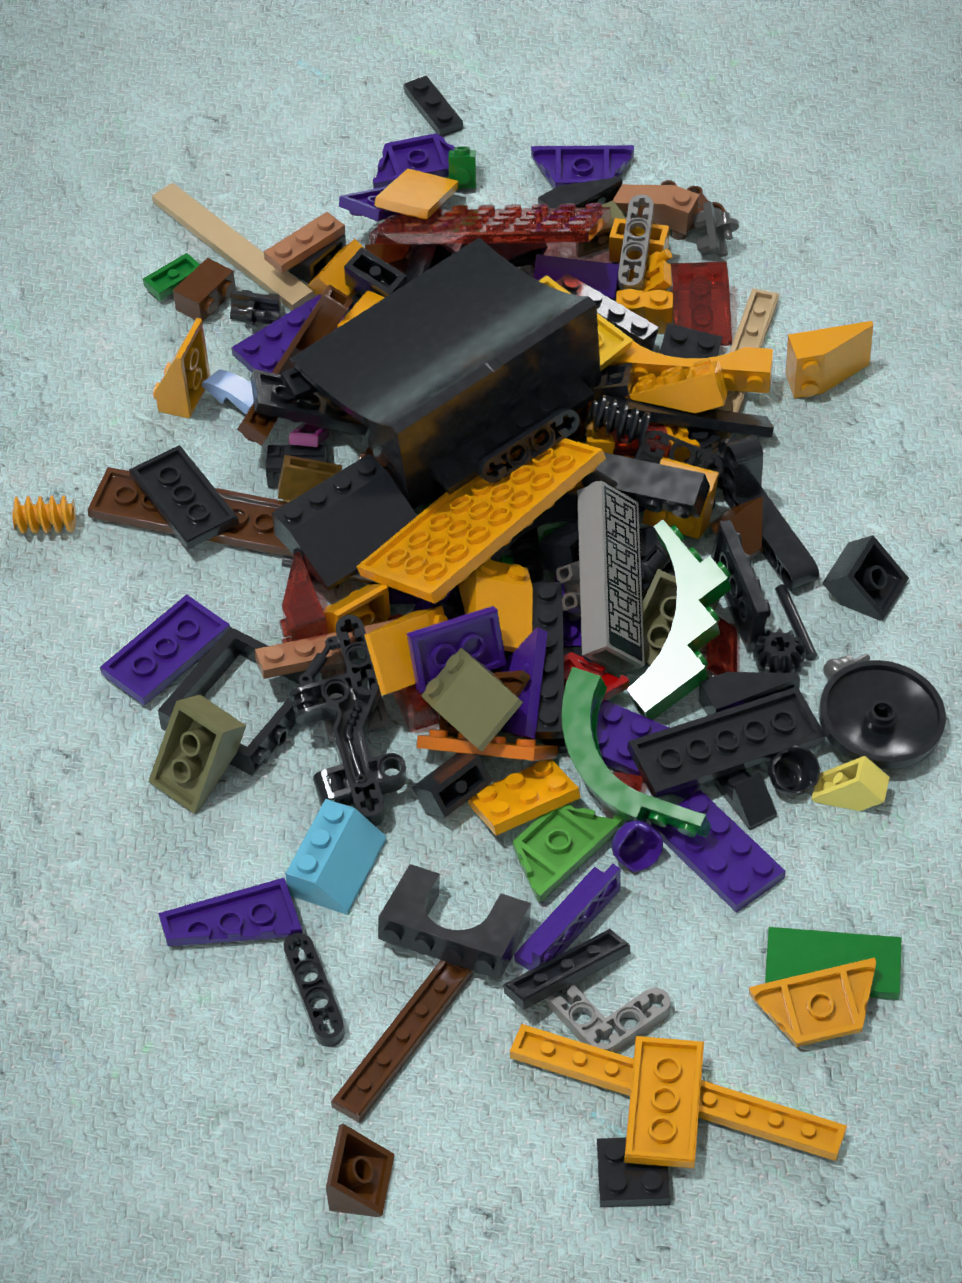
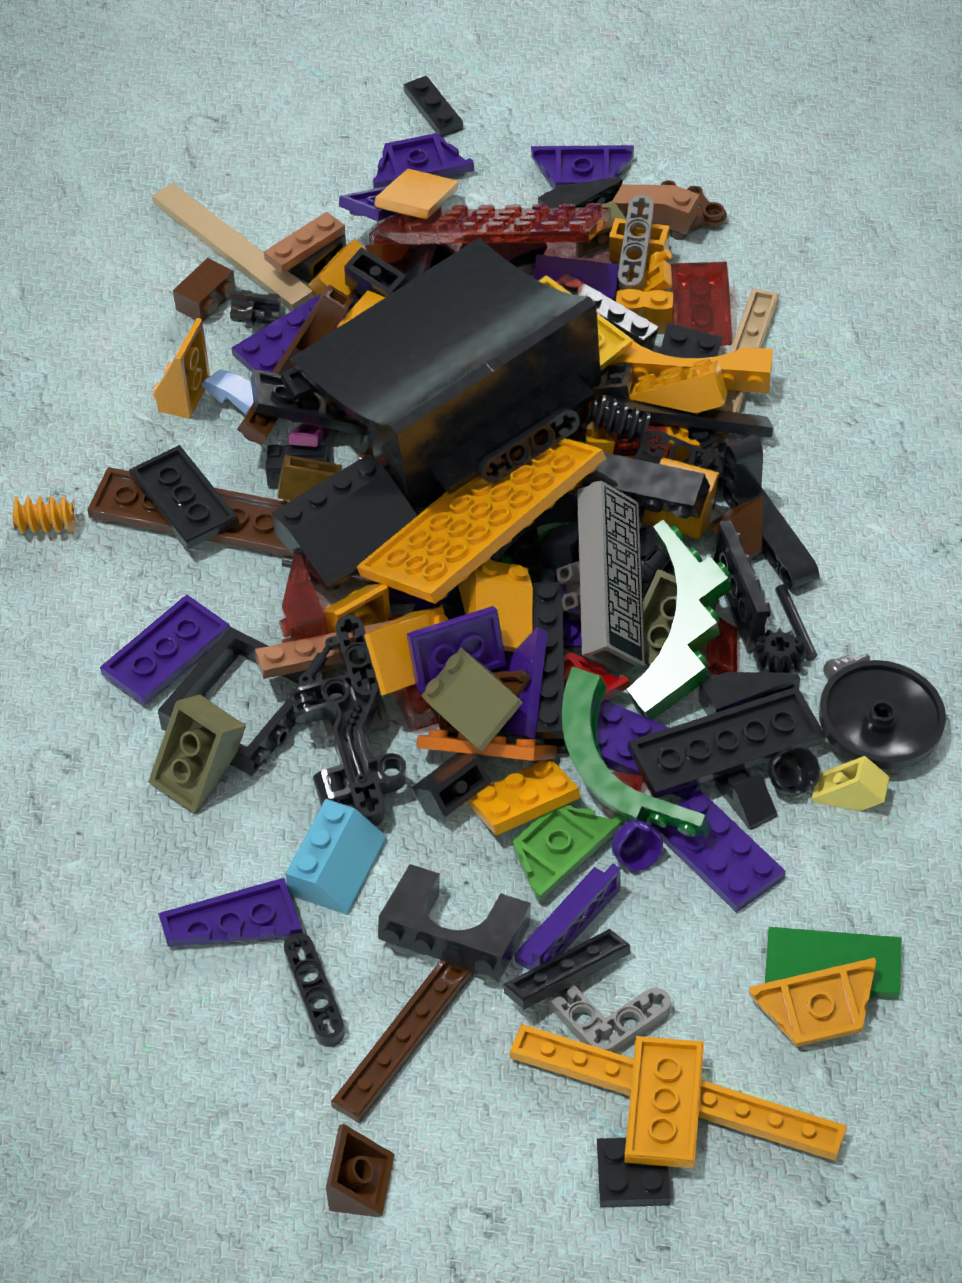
green plate [143,253,200,301] -> none
green bracket [448,146,476,189] -> none
dark grey hips [692,201,739,257] -> none
light orange slope [785,321,873,399] -> none
black slope [822,535,909,621] -> none

